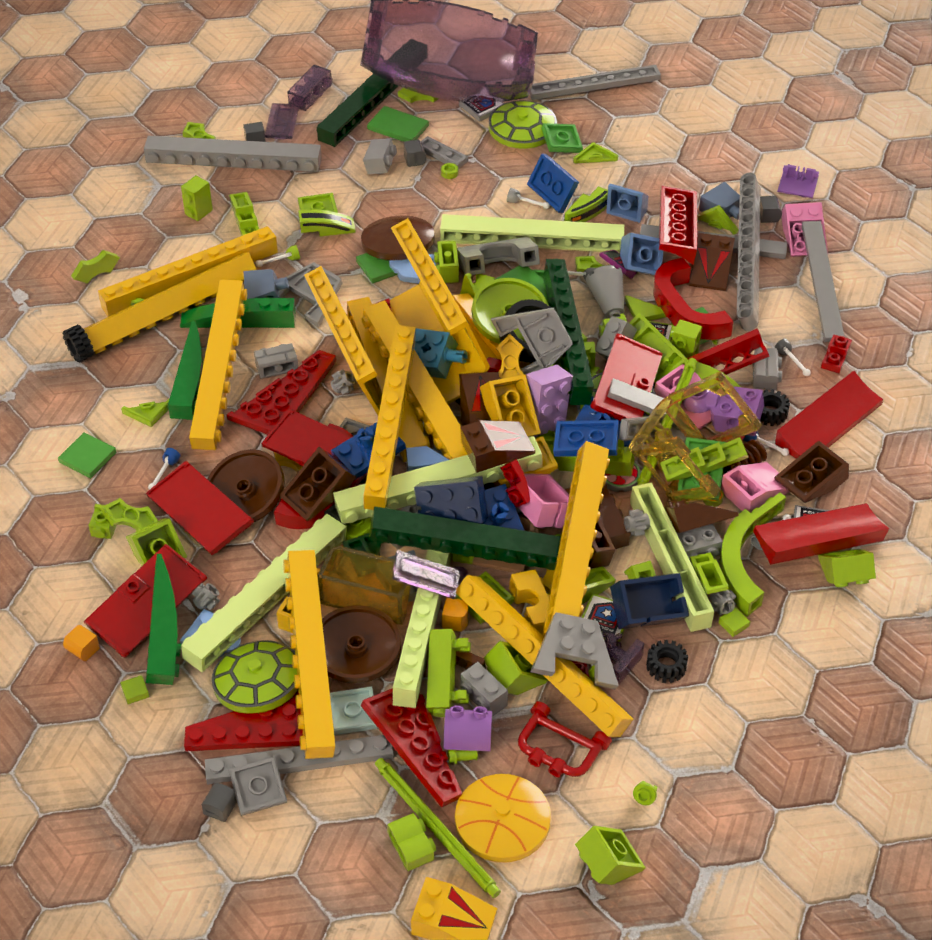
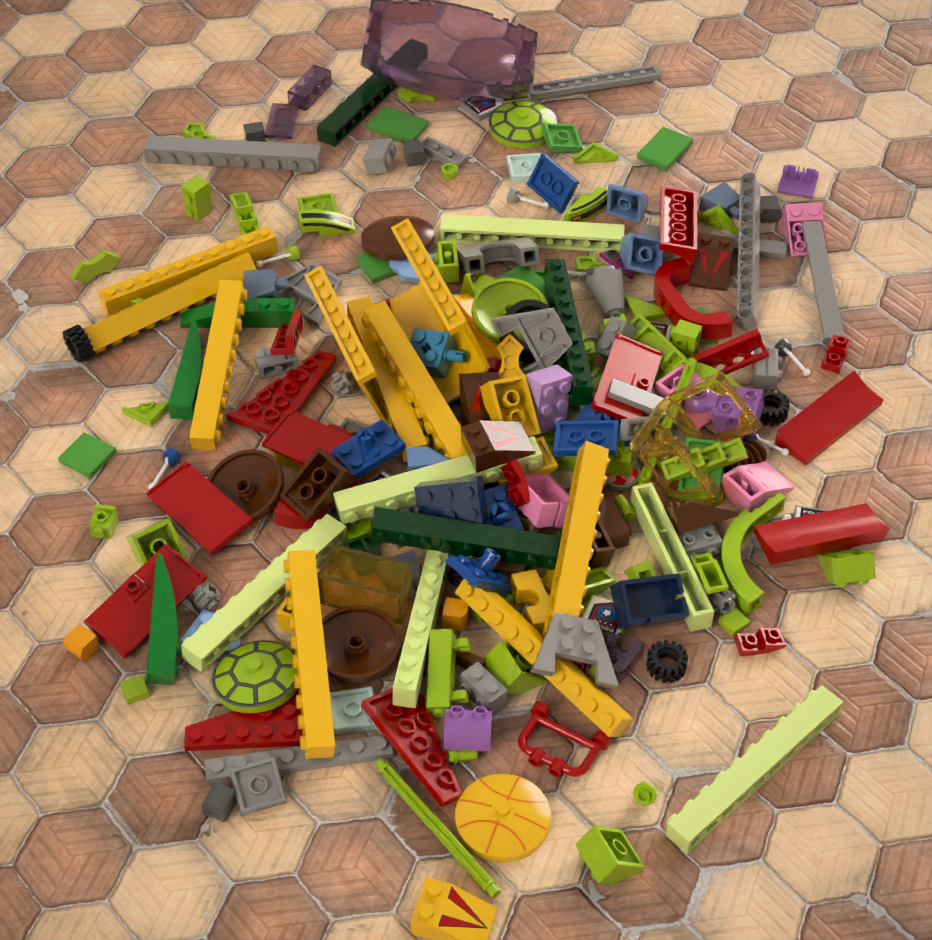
lime tile [101,498,158,531] -> none
yellow brick [364,325,416,510] -> none
lime brick [387,813,436,871] -> none
piece [392,550,459,599] -> none
light grey gear [624,509,650,536] -> none
reddish brown slope [774,441,849,503] -> none
none -> red fence [270,310,303,355]
none -> blue plate [445,548,513,594]
none -> light aqua tile [506,153,541,183]
none -> lime pin [615,495,636,521]
none -> bright green tile [637,127,693,171]
none -> yellowish green brick [666,685,843,854]
none -> red slope [734,627,786,656]

